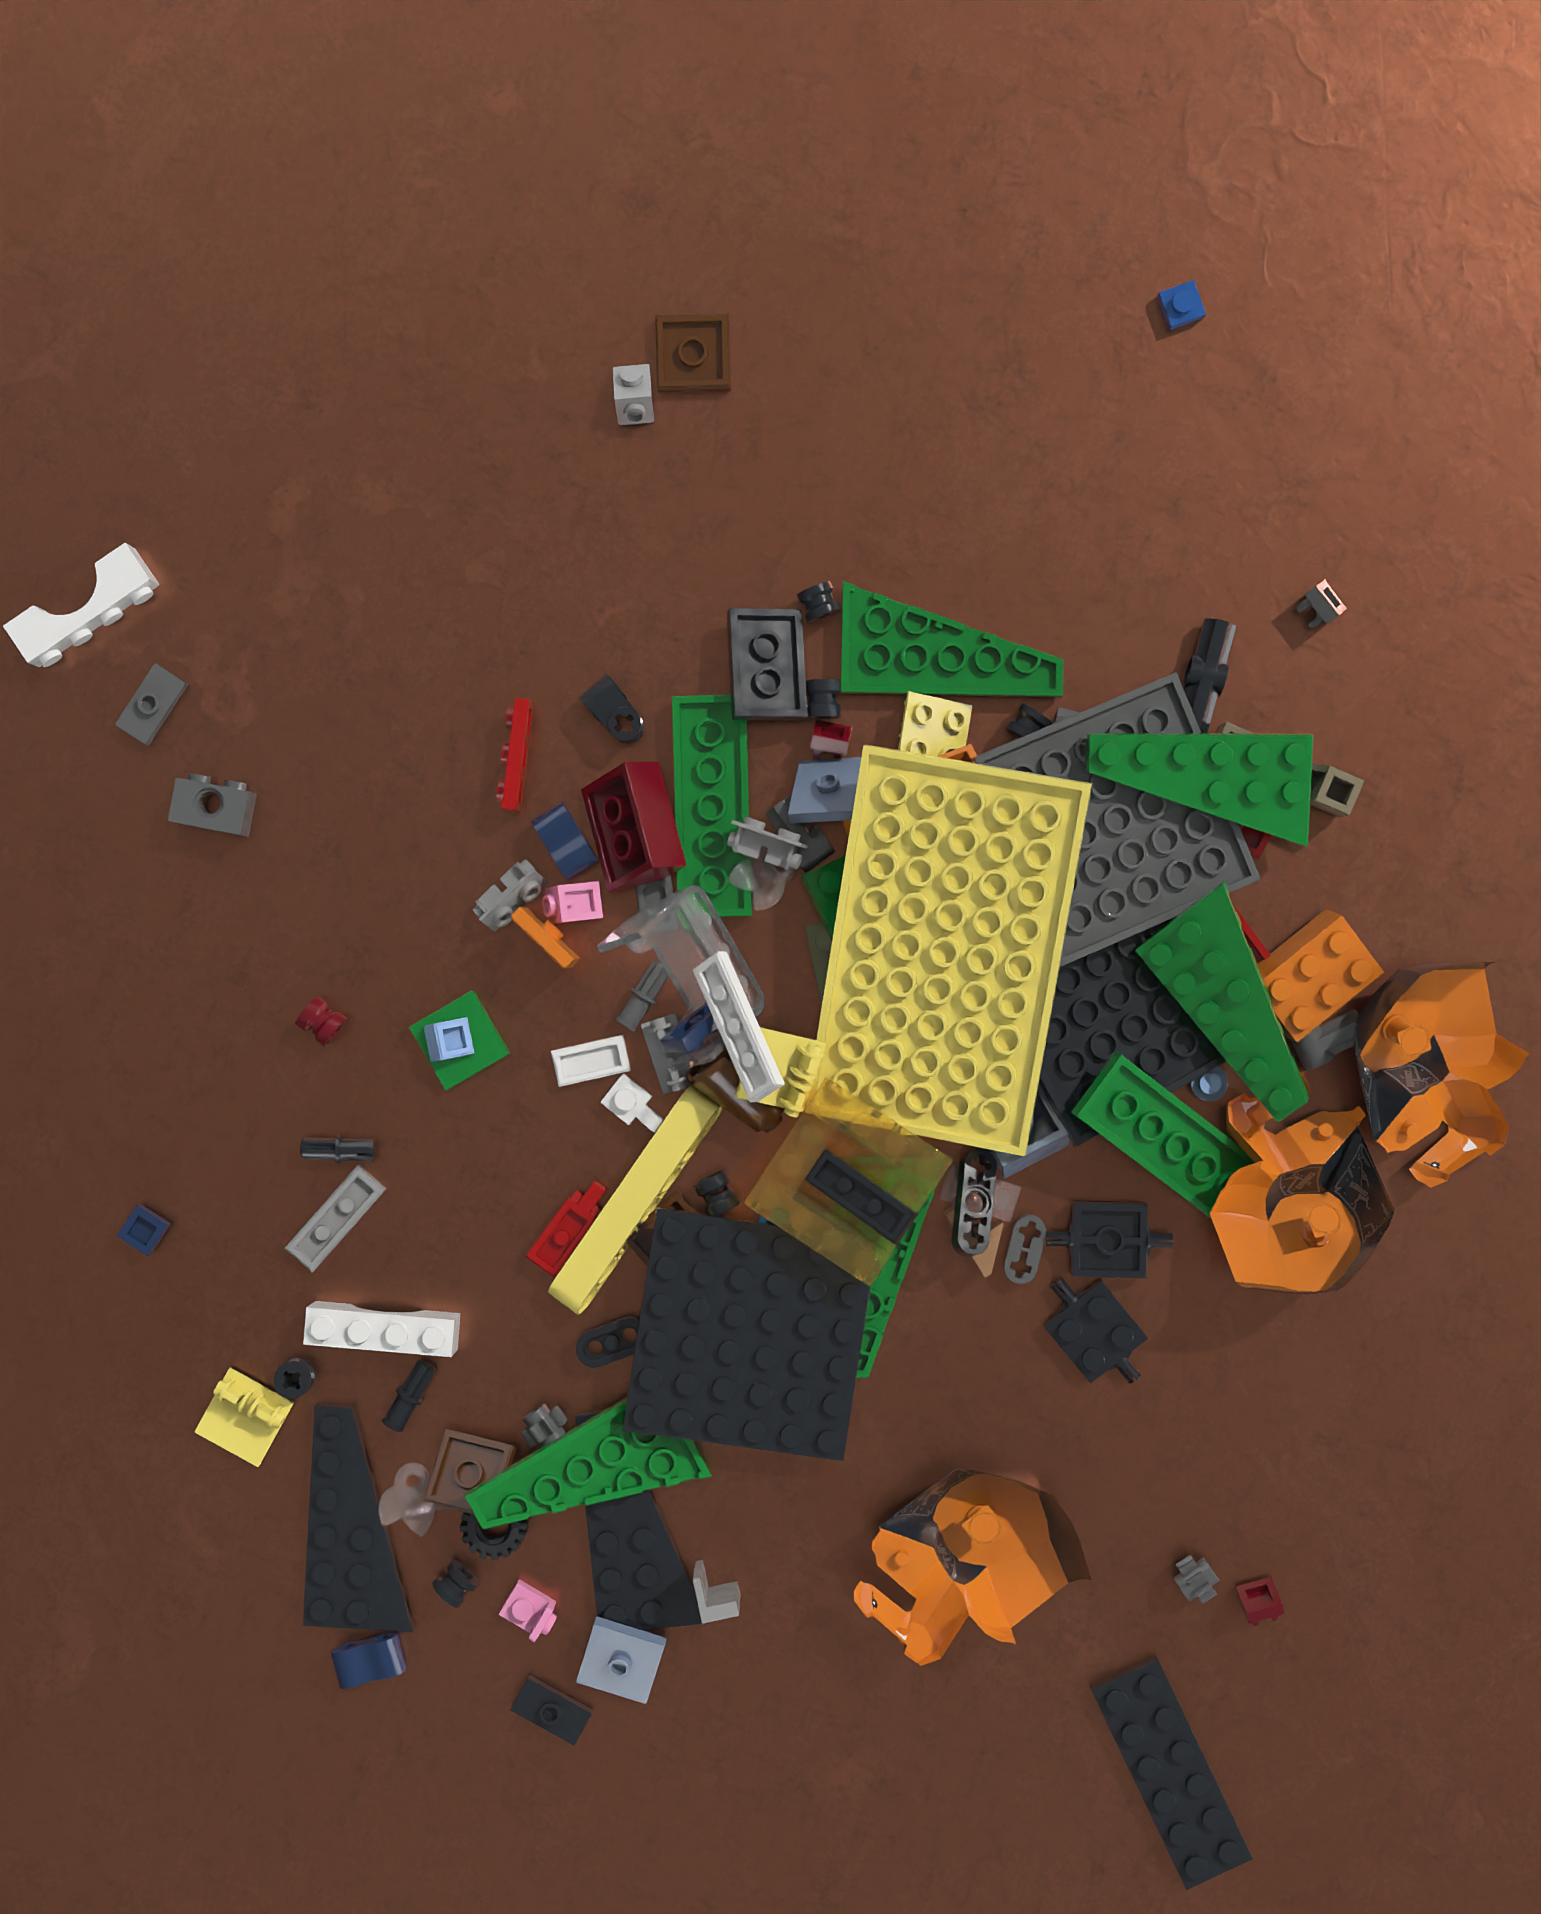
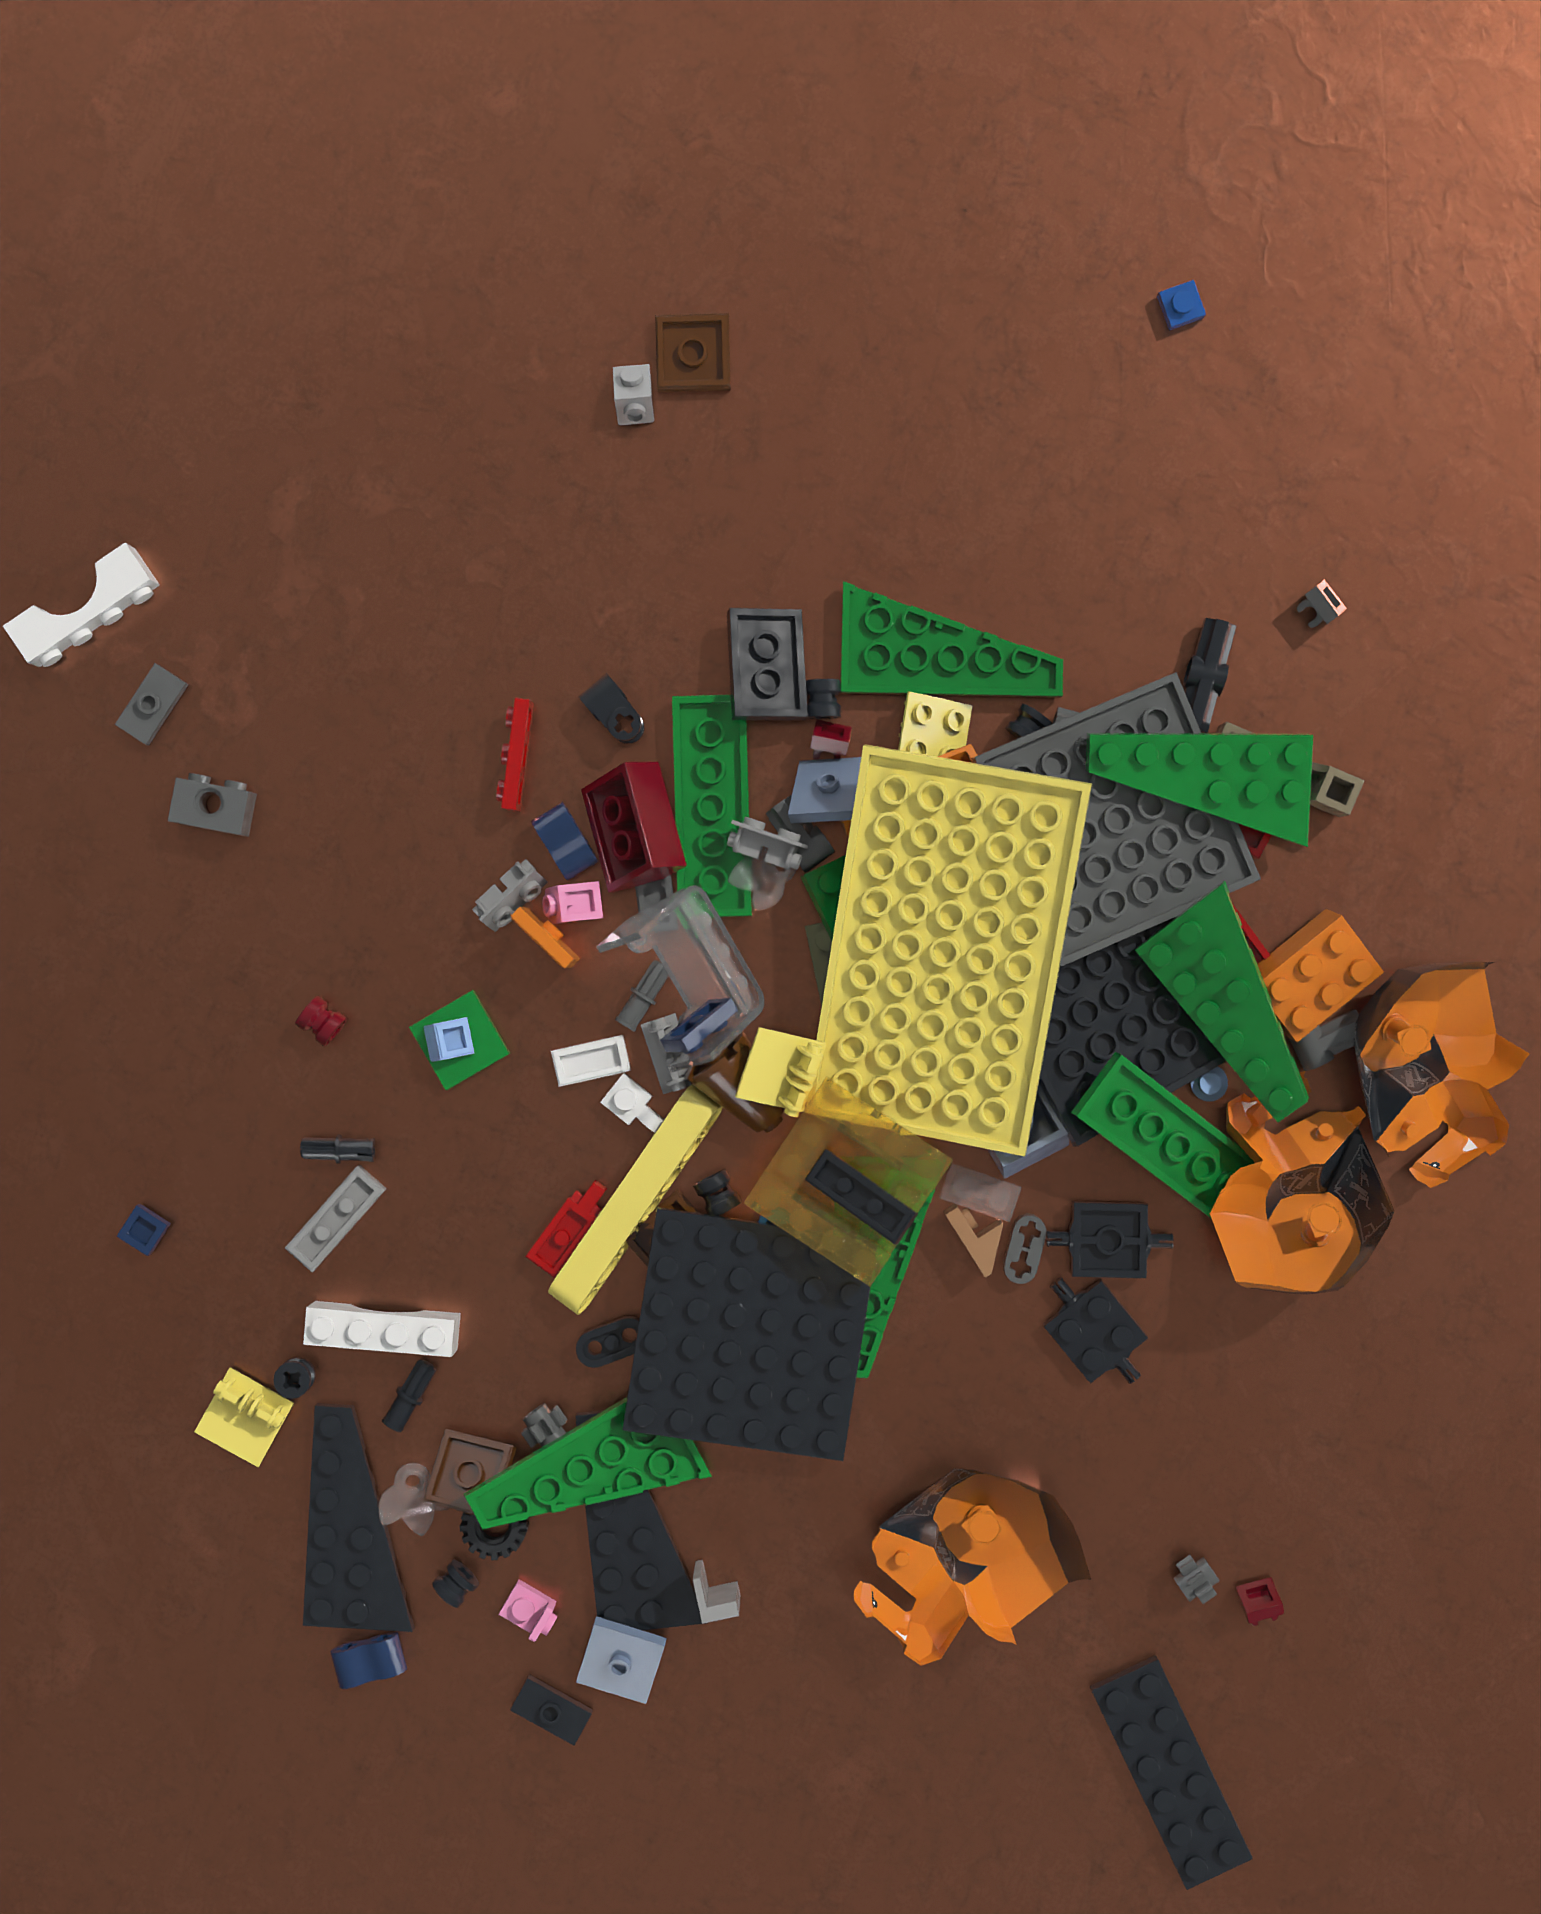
white tile [693,951,784,1102] -> none
black wheel [797,581,841,623] -> none
black beam [951,1148,997,1257] -> none

